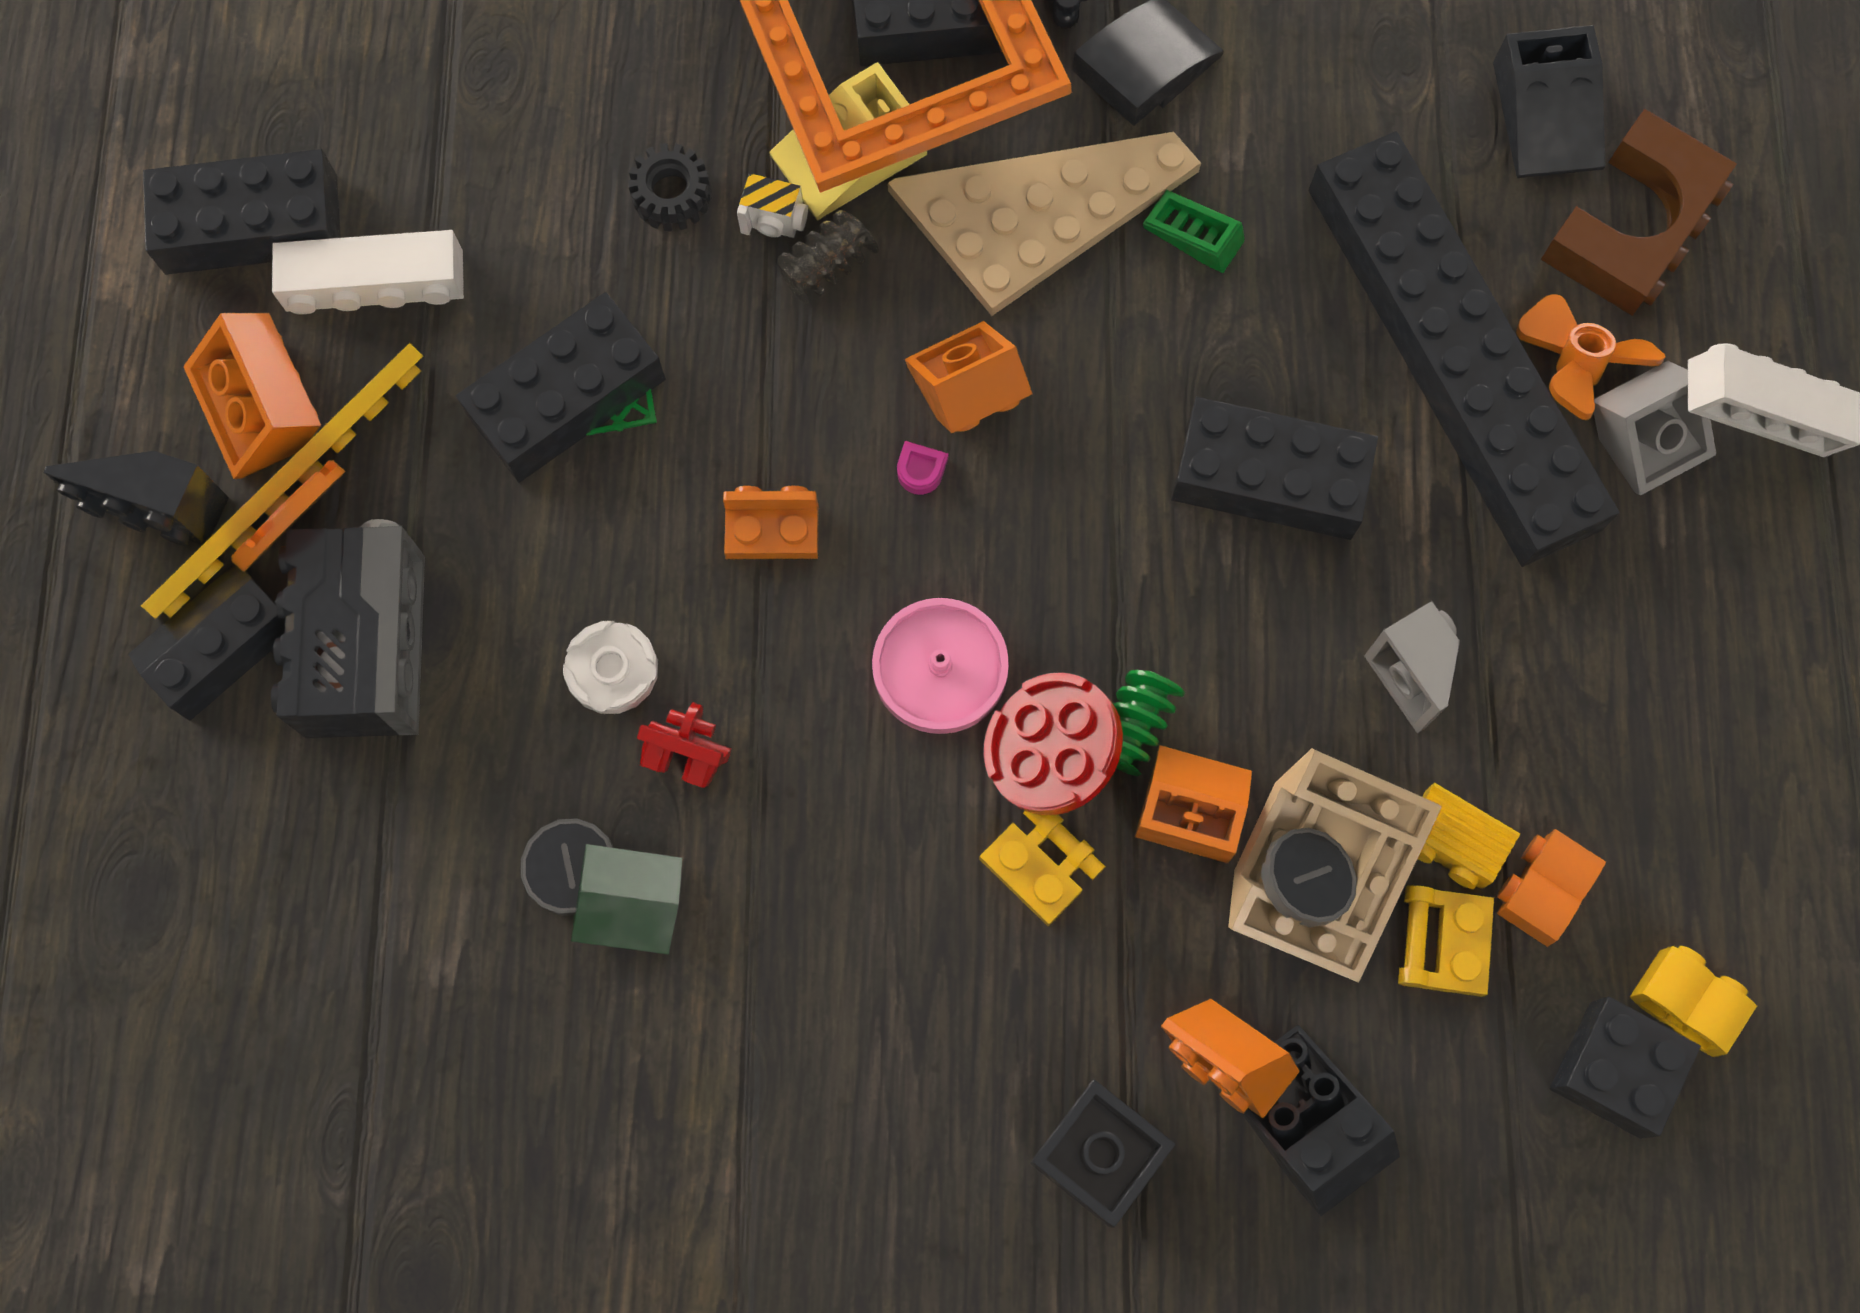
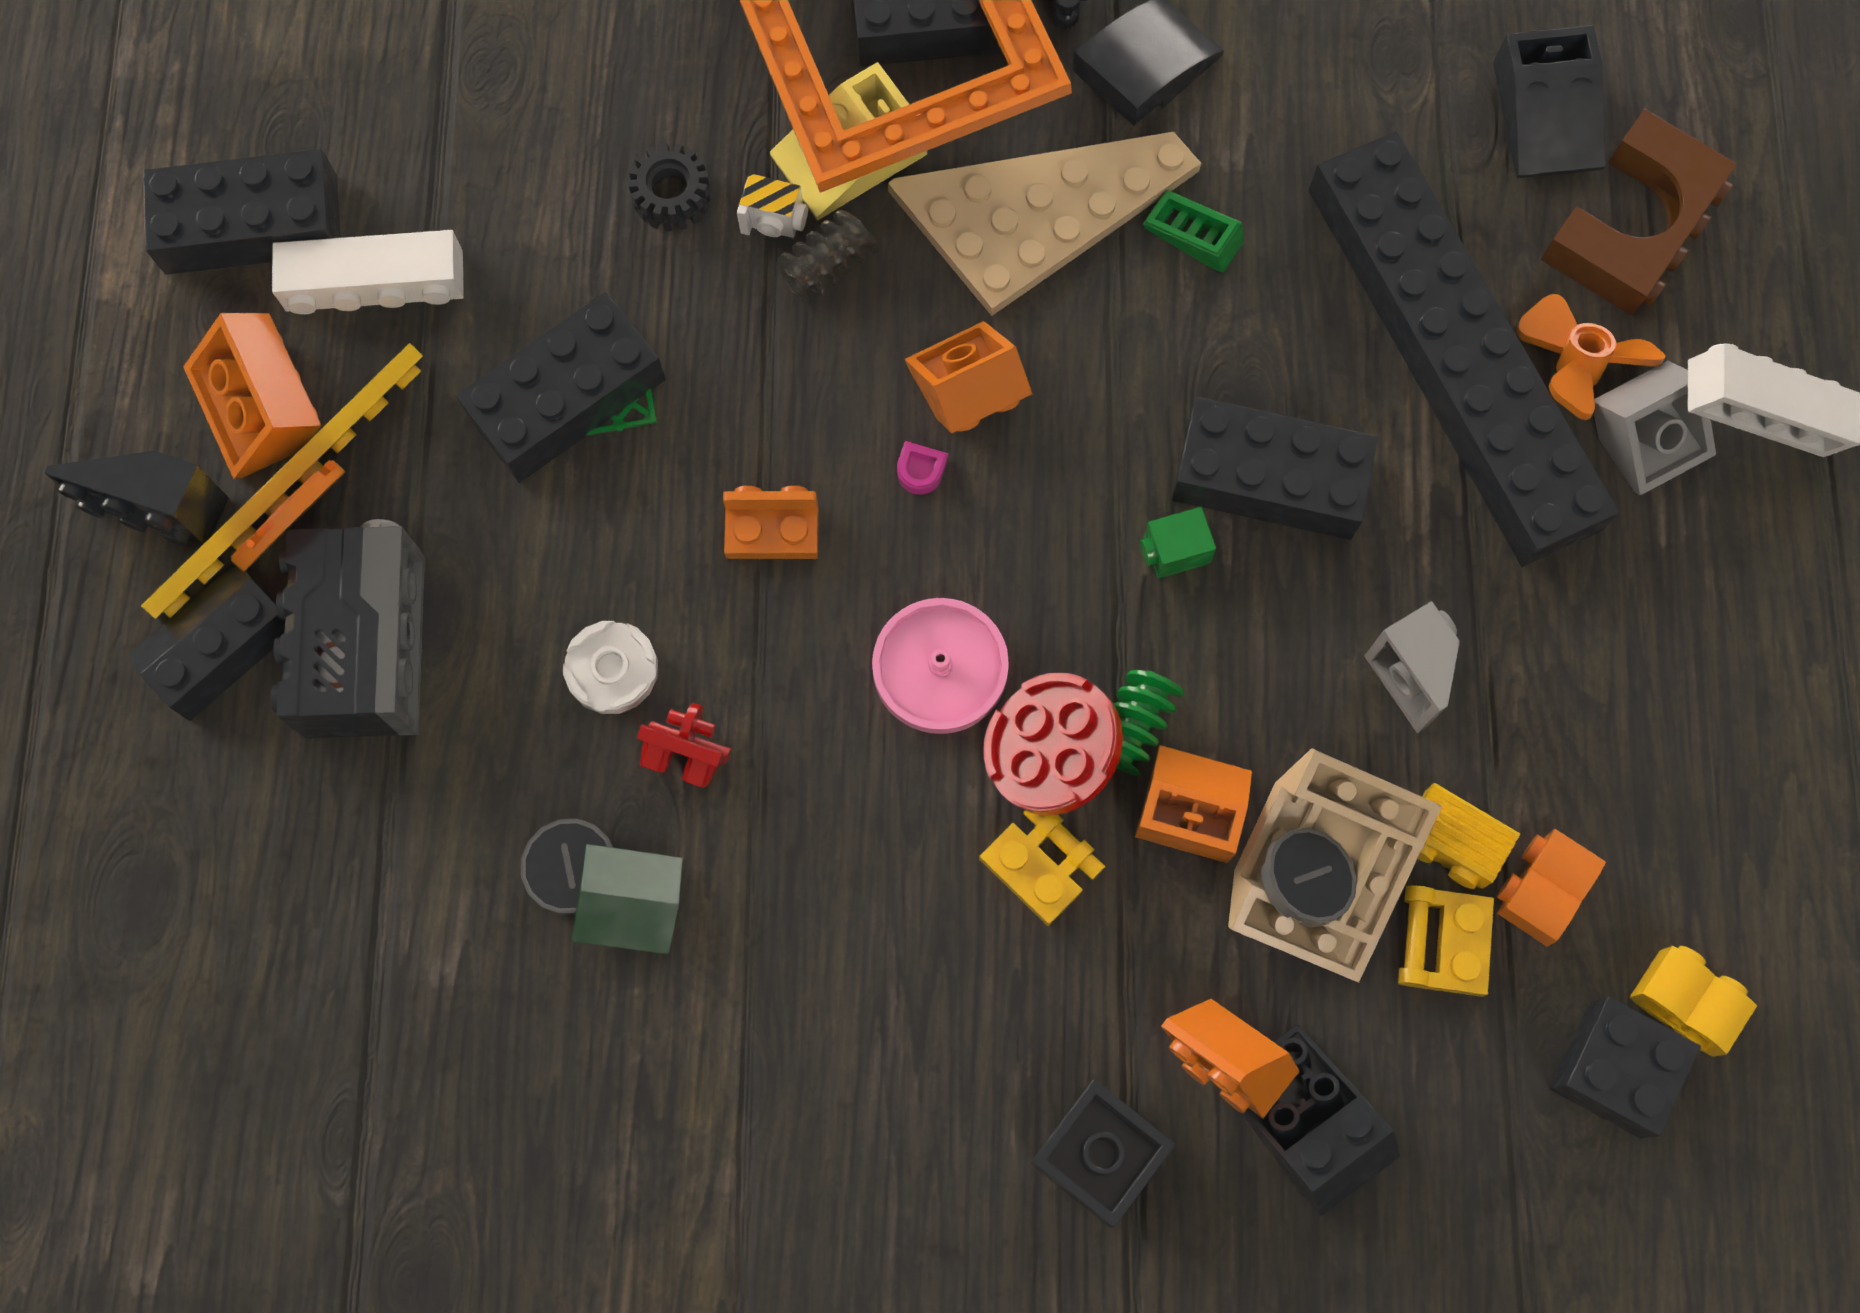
none -> green brick [1140,507,1216,579]

